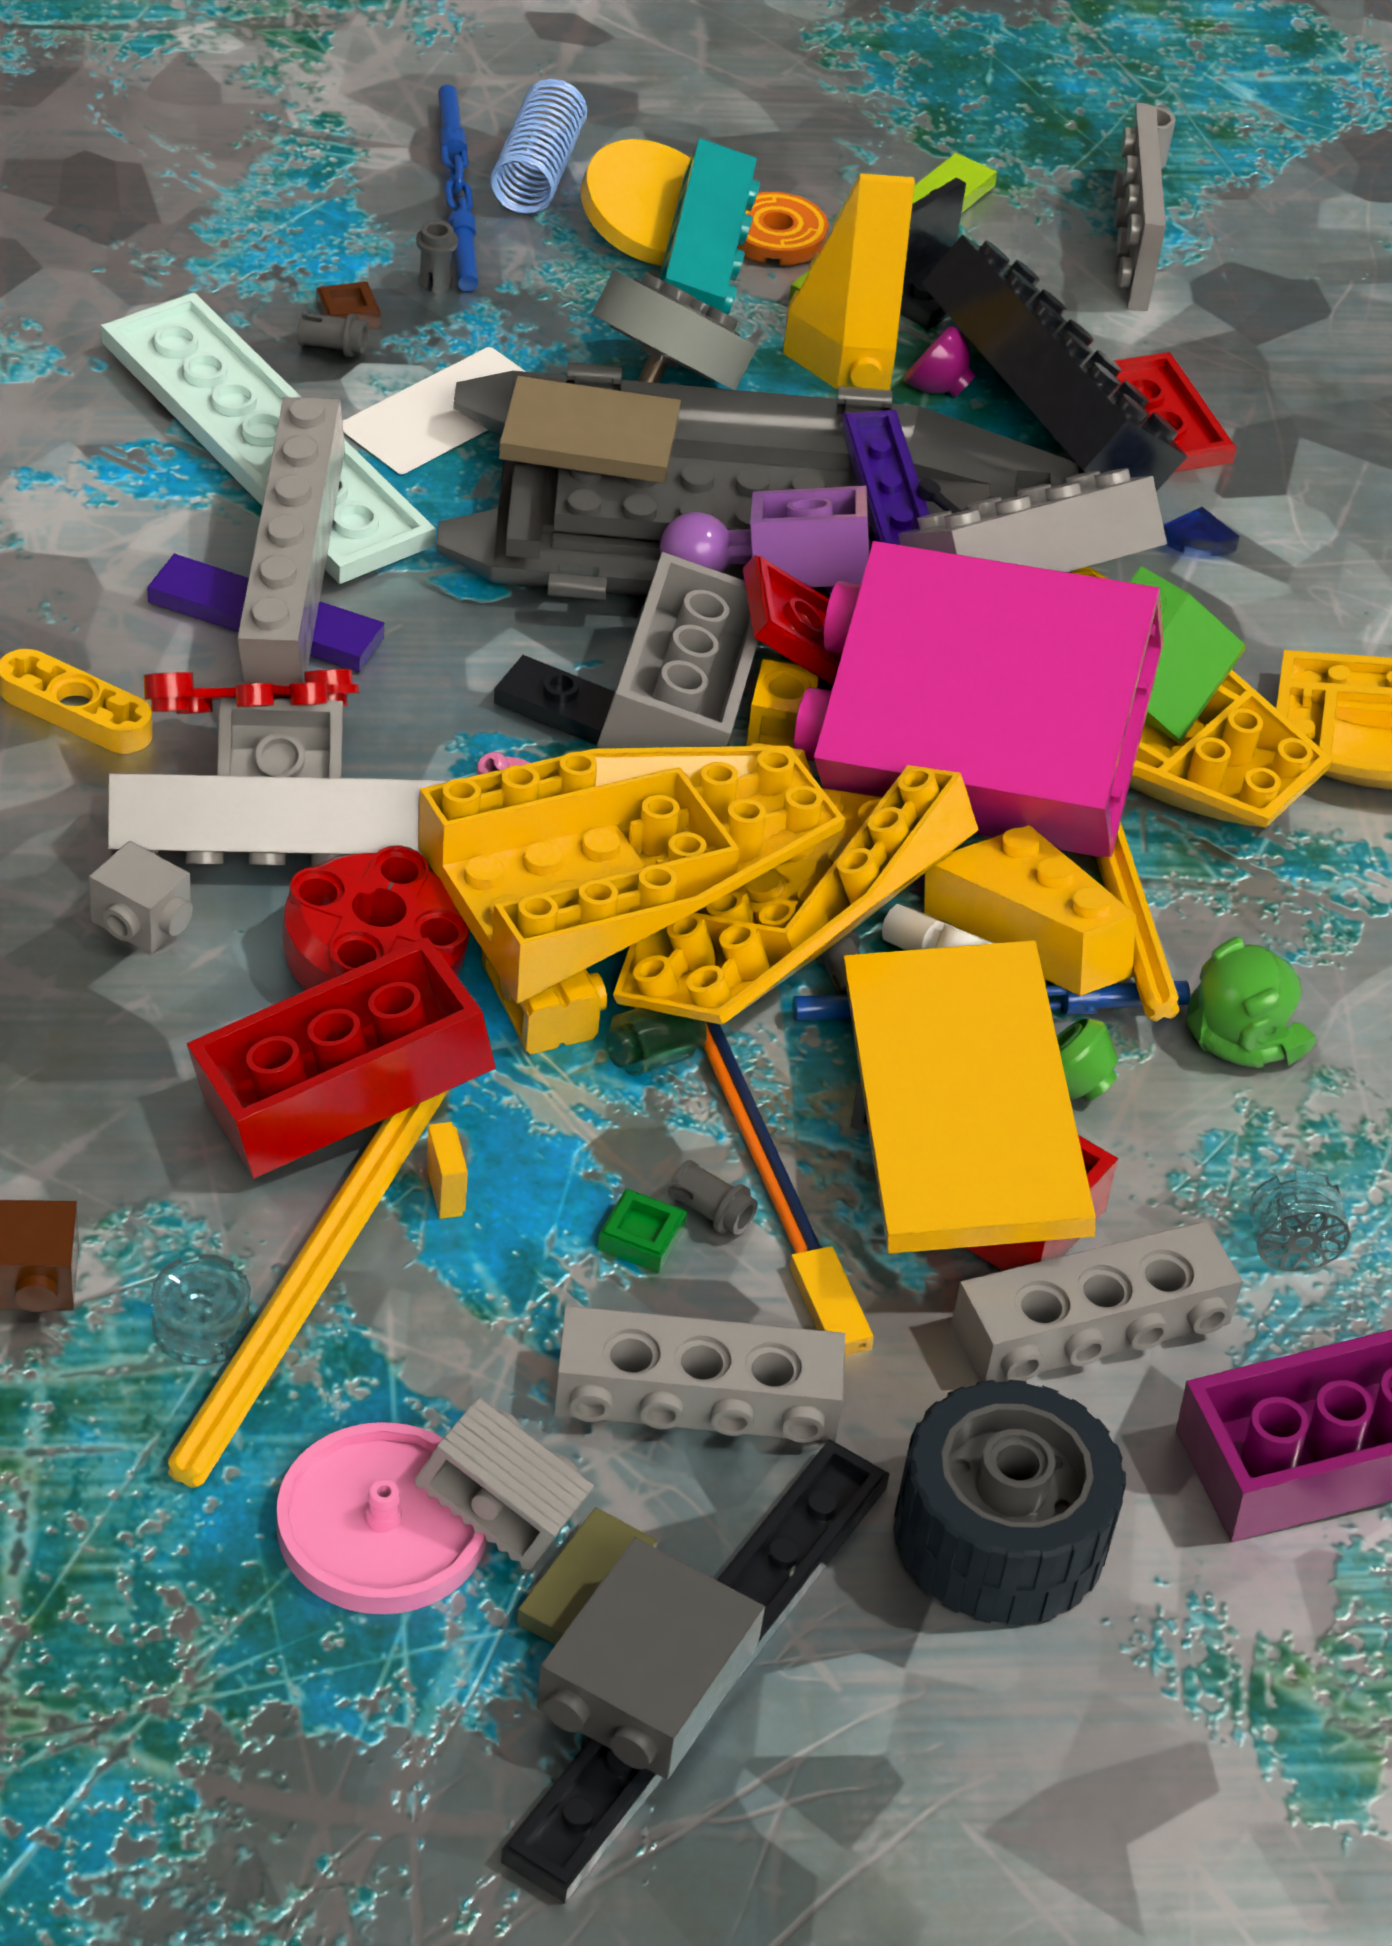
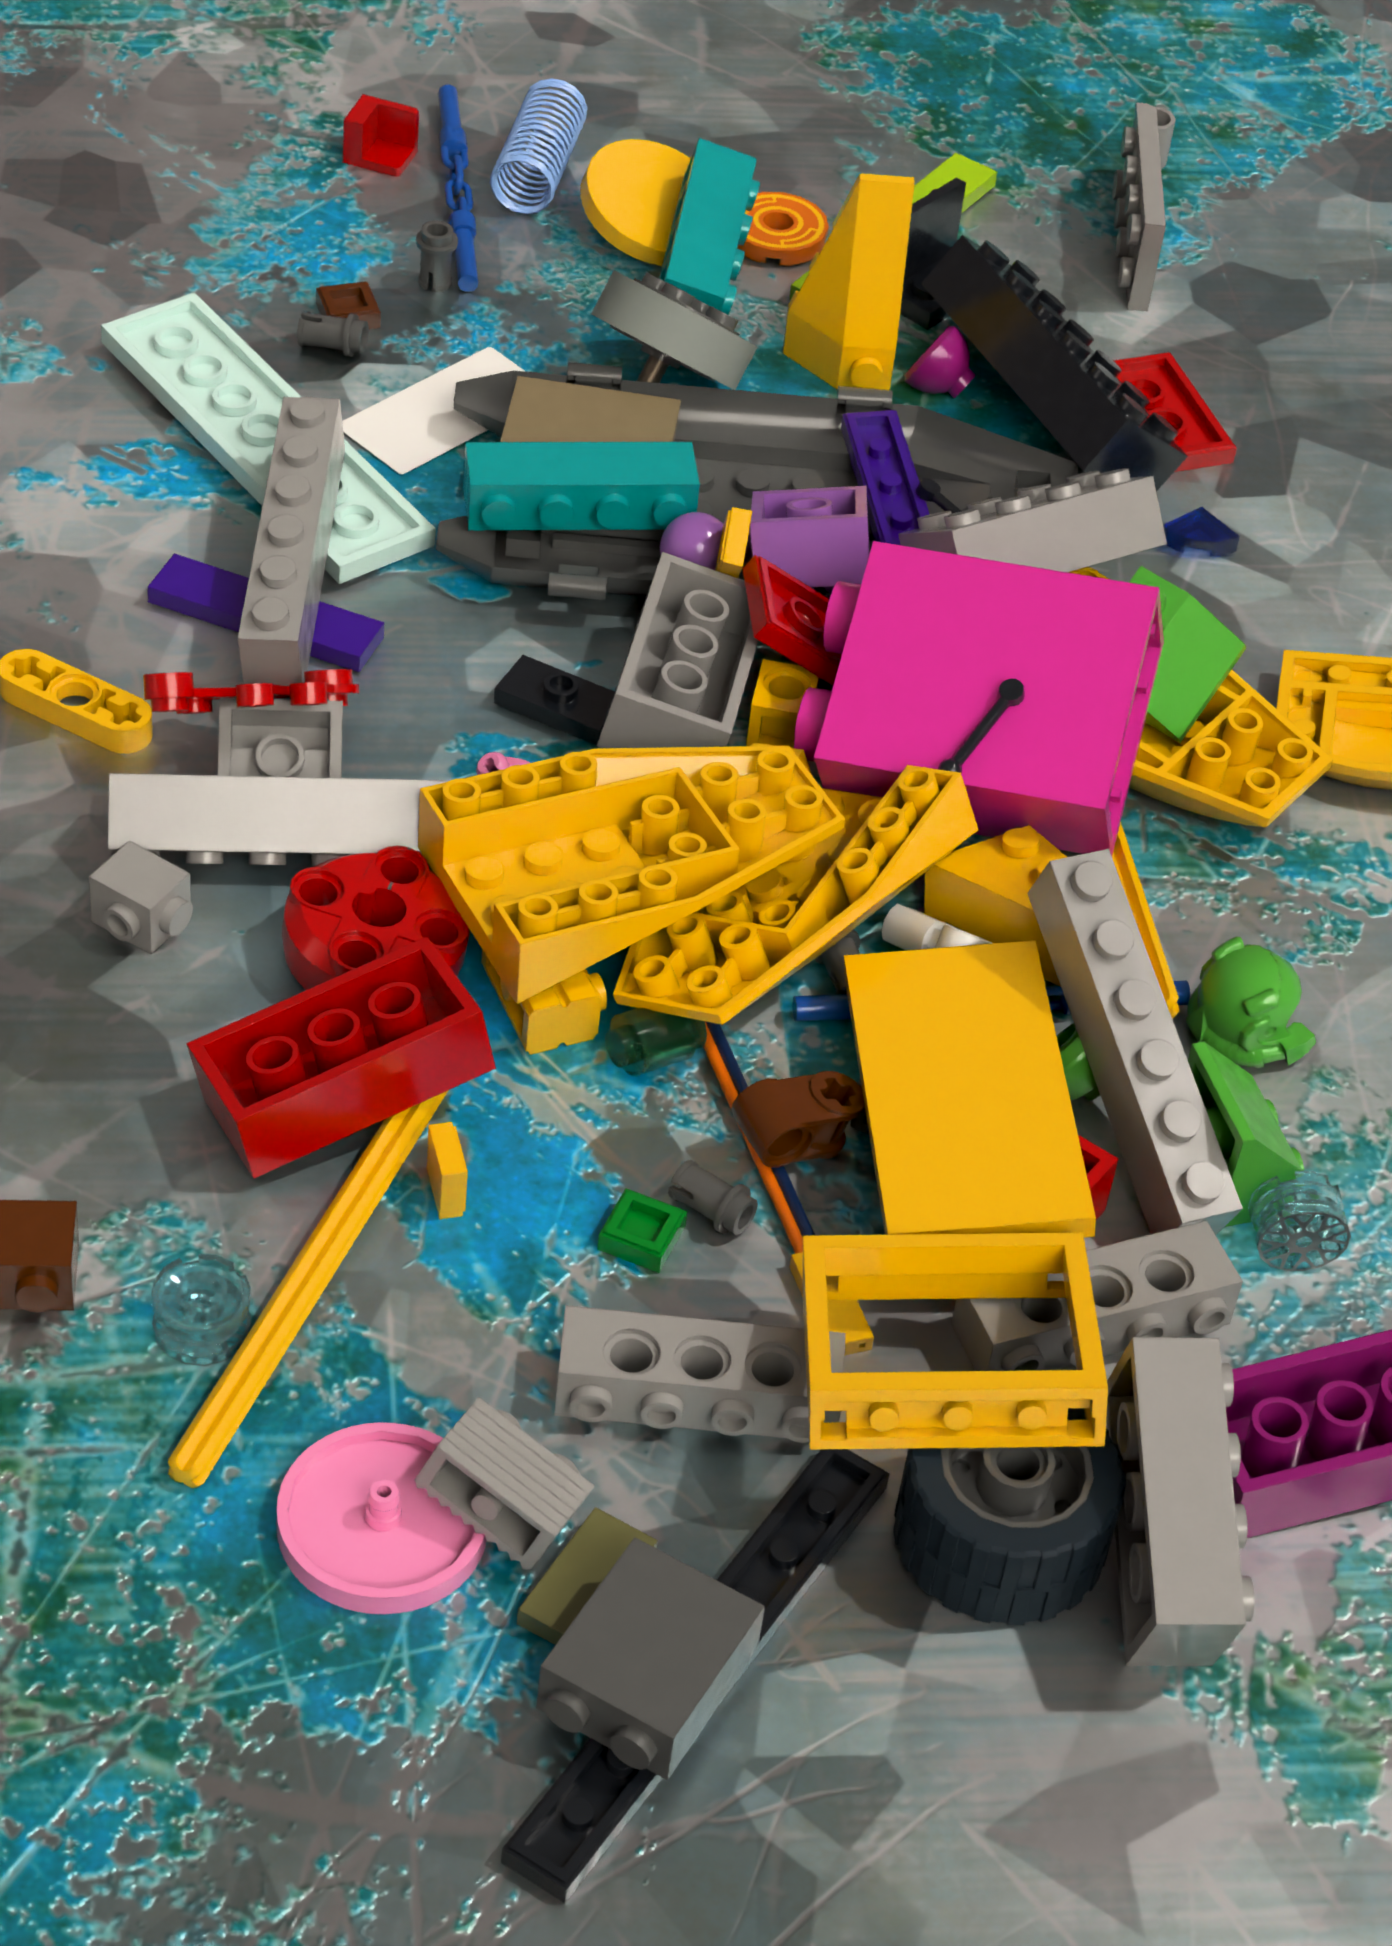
none -> red panel [343,94,419,177]
none -> teal brick [463,442,700,531]
none -> yellow tile [715,507,752,578]
none -> reddish brown piece [731,1071,865,1168]
none -> yellow window [803,1232,1108,1450]
none -> black hinge [938,679,1025,774]
none -> light grey brick [1027,849,1243,1235]
none -> light grey brick [1106,1337,1255,1666]
none -> bright green slope [1188,1042,1305,1227]

